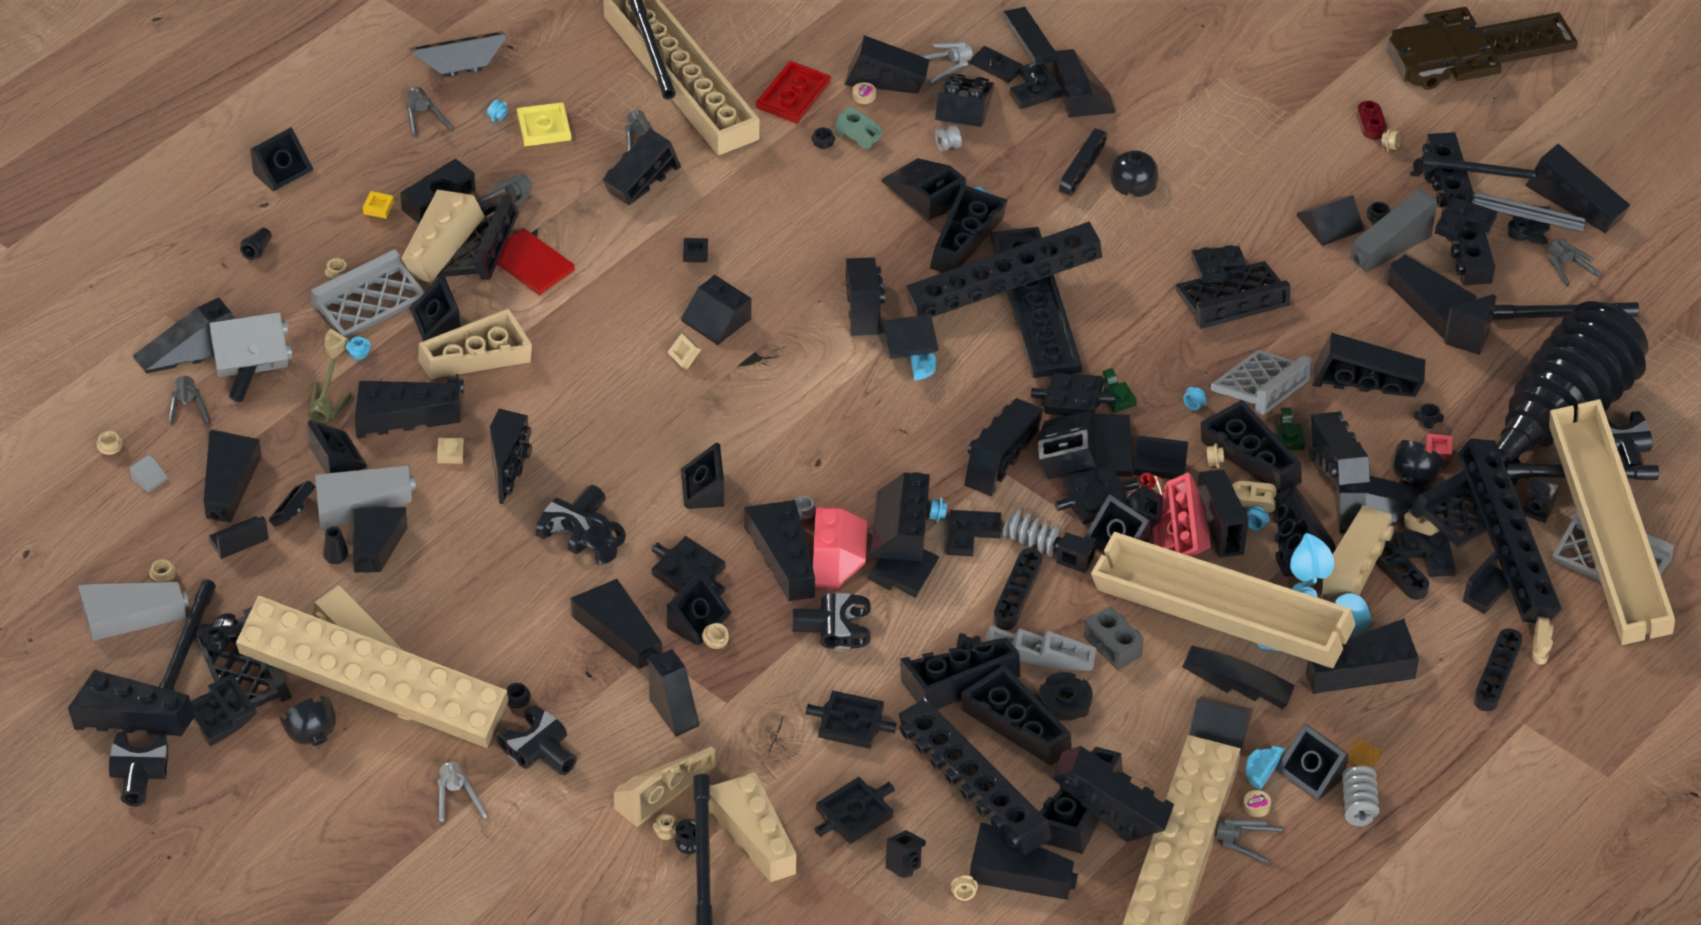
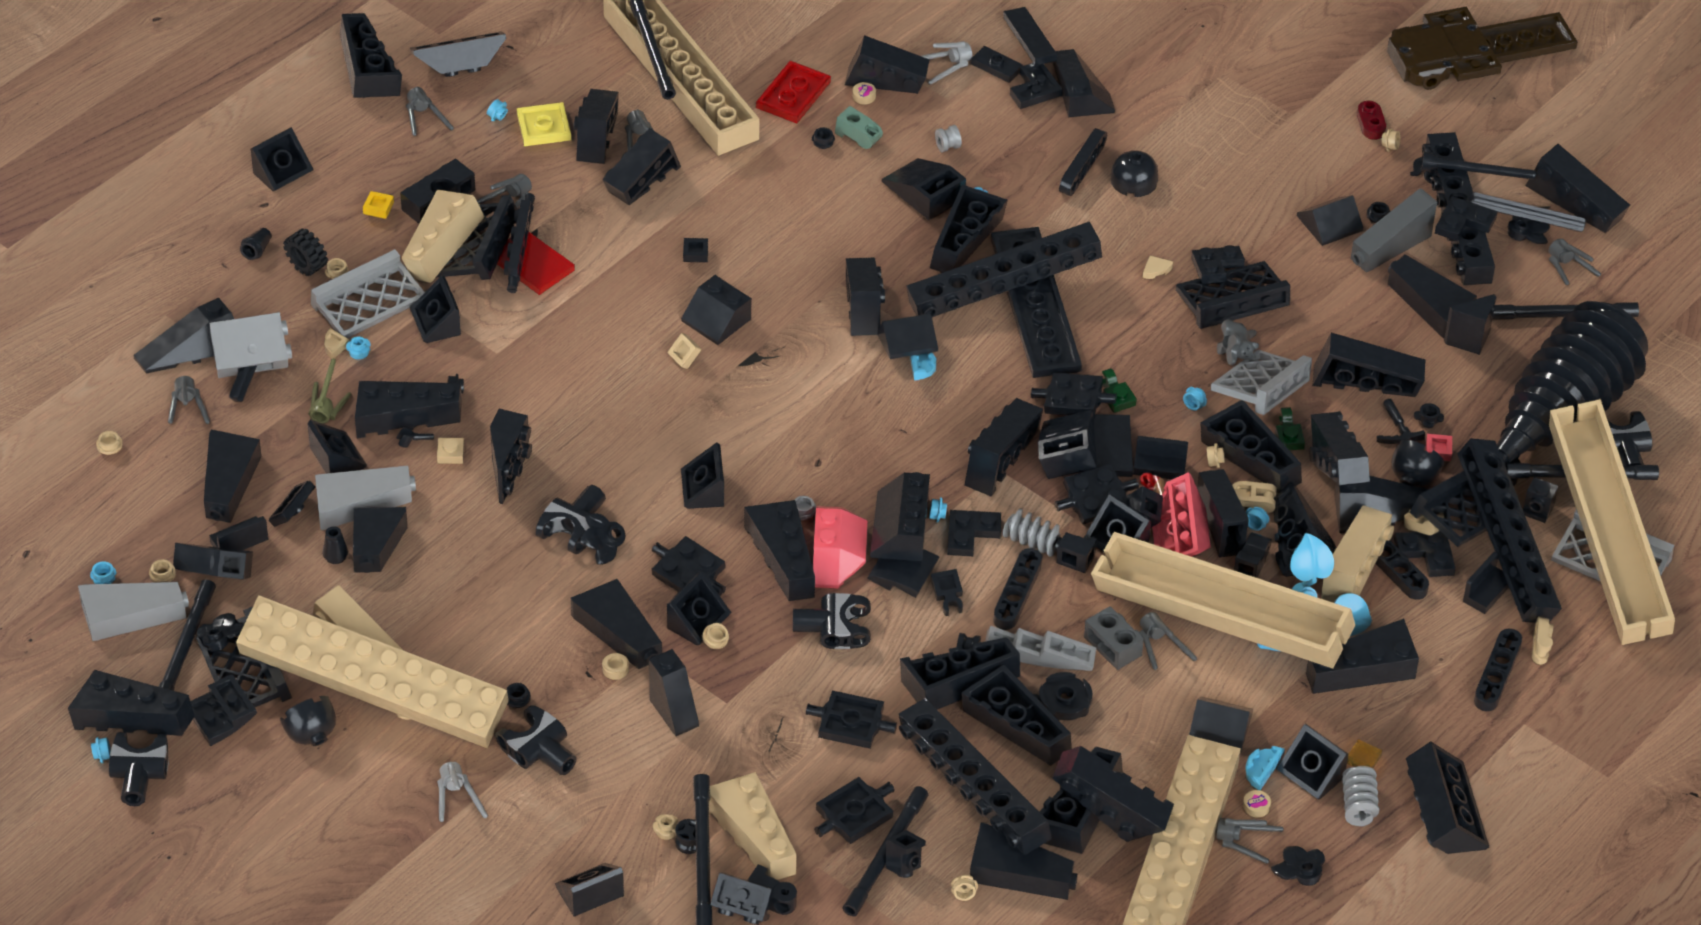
light grey slope [130,455,168,493] -> none
tan wedge [419,309,532,379] -> none
tan wedge [614,746,715,827] -> none
black slope [935,74,995,127] -> none
black slope [1182,645,1295,710] -> none
none -> medium azure plate [90,561,117,584]
none -> medium azure plate [91,737,111,763]
none -> black slope [173,542,253,580]
none -> black tyre [283,228,328,276]
none -> black wedge [340,13,402,98]
none -> black hand [396,427,434,448]
none -> black plate [504,193,535,293]
none -> black slope [555,863,624,917]
none -> black wedge [574,89,619,164]
none -> tan tile [602,653,629,680]
none -> black bracket [710,872,774,925]
none -> black leg [748,864,797,915]
none -> black piece [842,786,929,917]
none -> black plate [931,569,963,616]
none -> dark grey plant [1140,612,1197,670]
none -> tan tile [1143,256,1173,279]
none -> dark grey animal [1217,319,1259,365]
none -> black leg [1234,532,1272,578]
none -> black plate [1271,846,1325,886]
none -> black piece [1376,399,1425,444]
none -> black slope [1406,741,1489,854]

